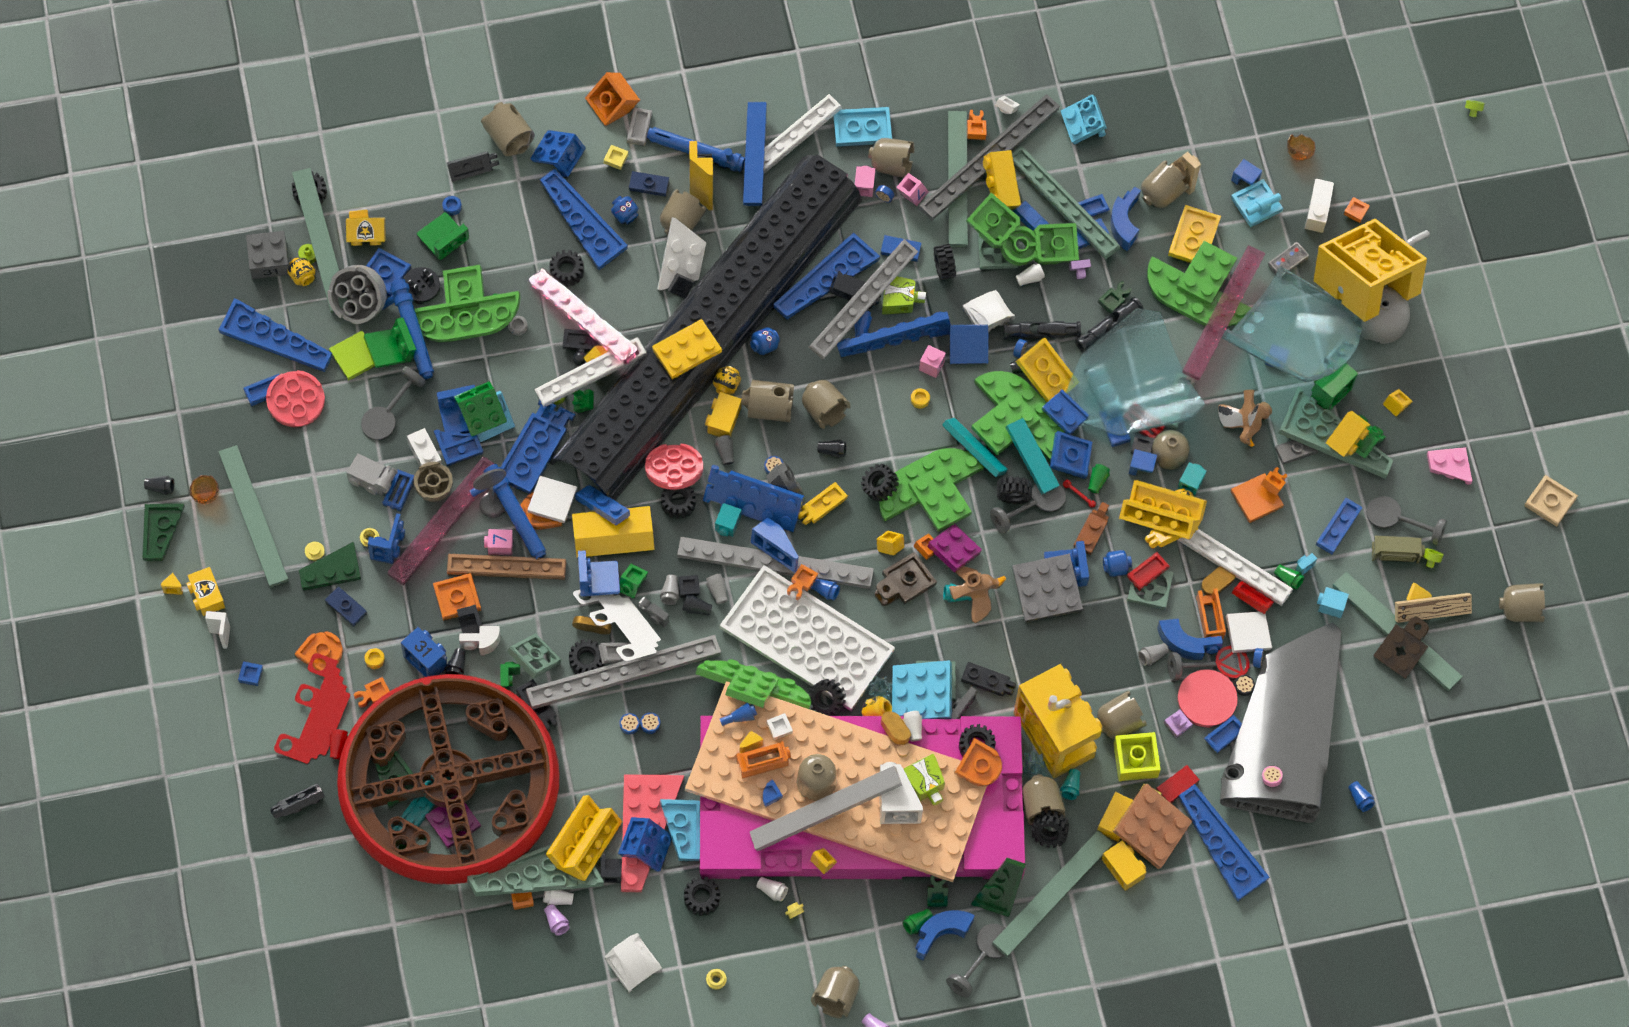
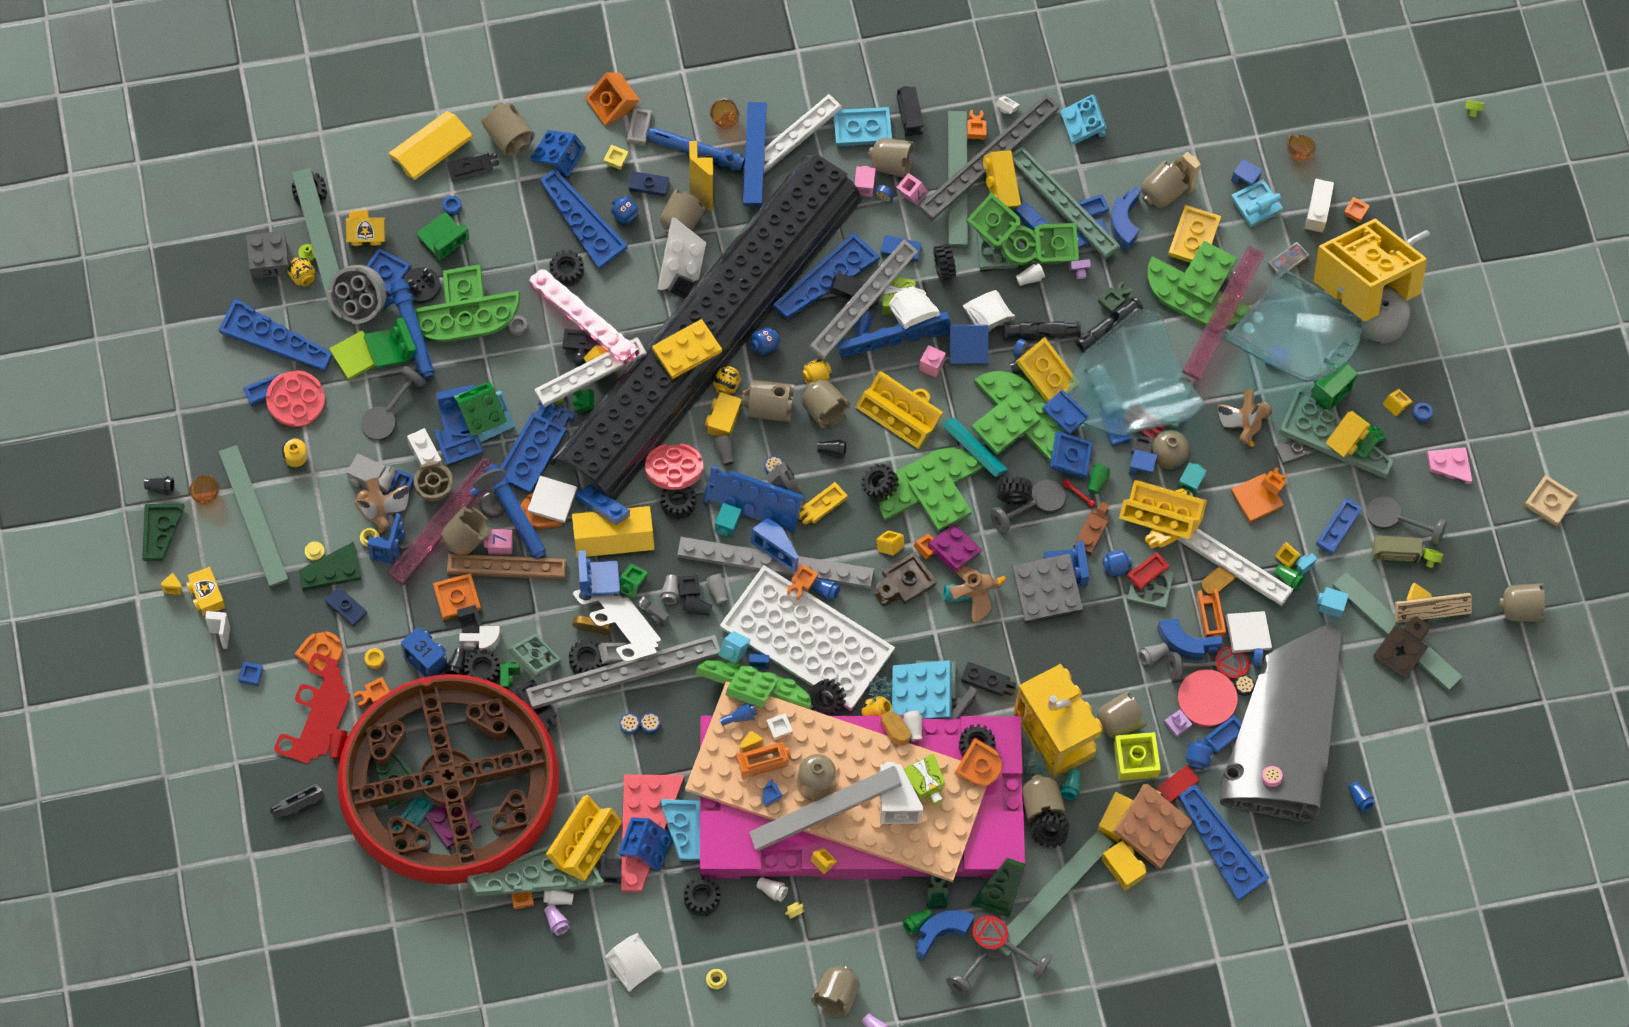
teal tile [1005,418,1060,495] -> none
red tile [1232,581,1274,614] -> none
none -> yellow head [282,439,308,467]
none -> animal [354,477,409,535]
none -> yellow slope [388,111,474,180]
none -> dark tan cylinder [442,506,492,555]
none -> black tyre [464,649,500,683]
none -> clear orange hair [710,98,740,129]
none -> medium azure brick [718,631,751,664]
none -> blue tile [749,654,769,669]
none -> yellow head [802,359,832,385]
none -> yellow slope [856,371,944,449]
none -> white slope [889,287,940,329]
none -> black window [896,86,924,137]
none -> dark grey piece [972,916,1053,980]
none -> blue head [1185,739,1214,770]
none -> yellow slope [1275,542,1301,568]
none -> blue tile [1413,402,1433,423]

